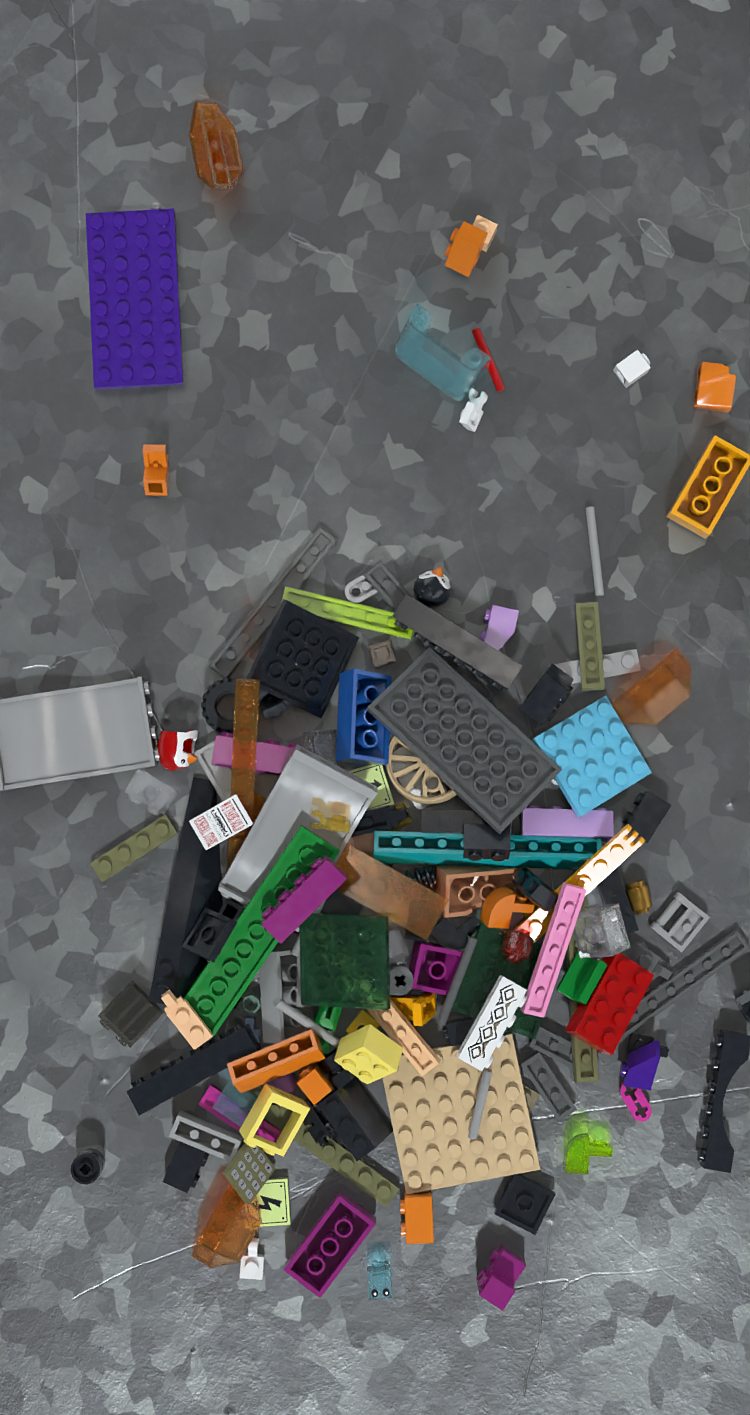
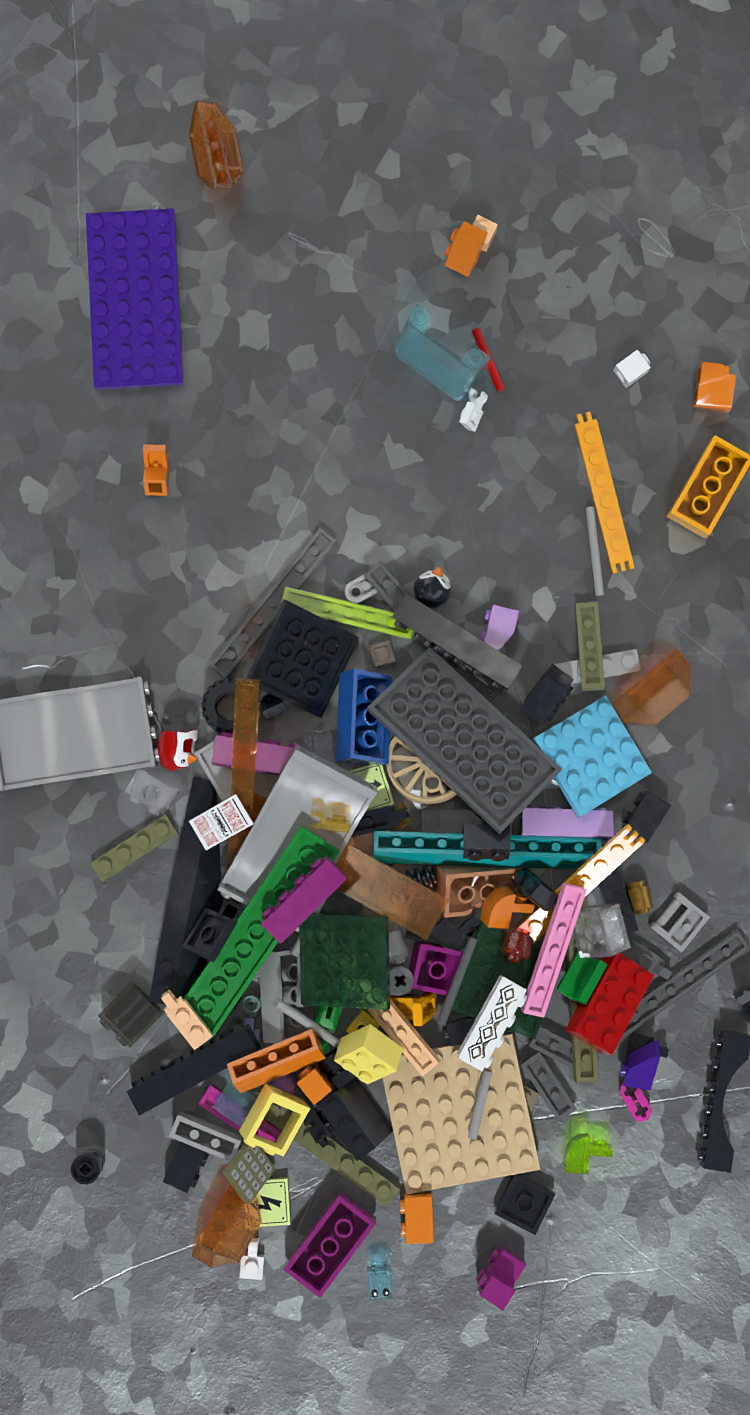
none -> light orange hinge [574,411,634,574]

